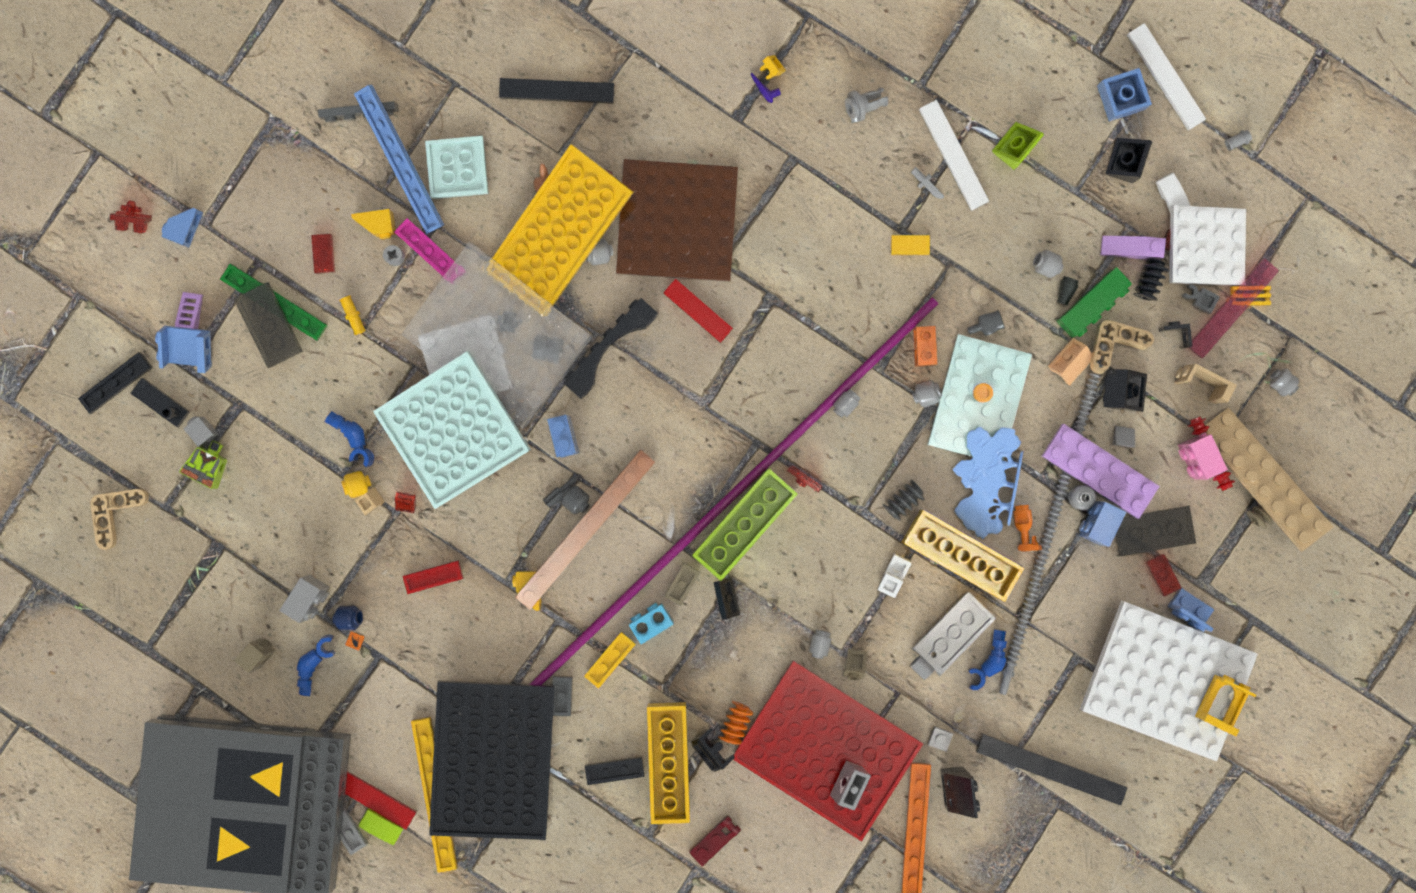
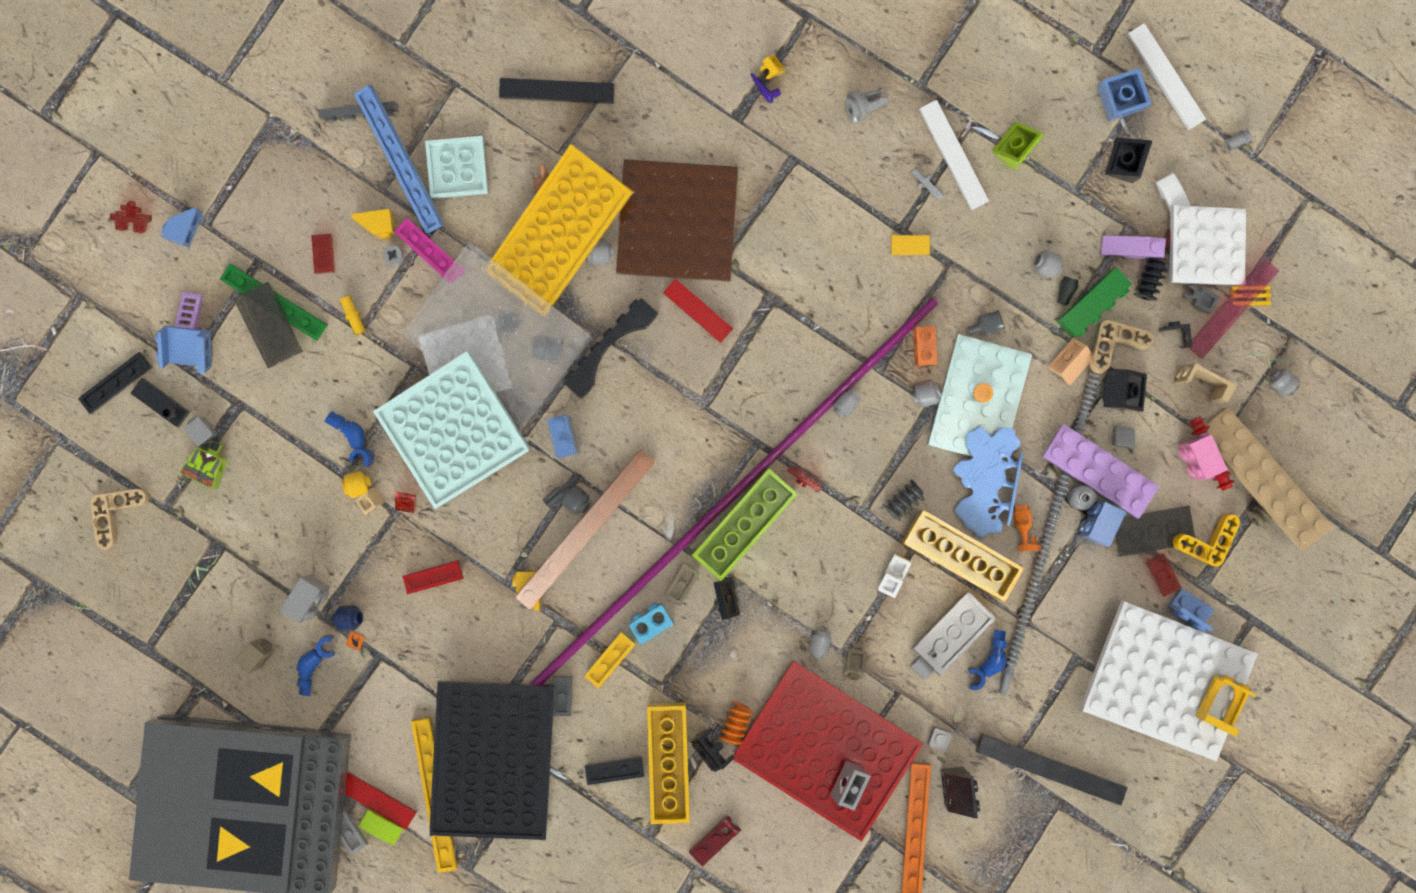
none -> yellow beam [1173,513,1240,567]

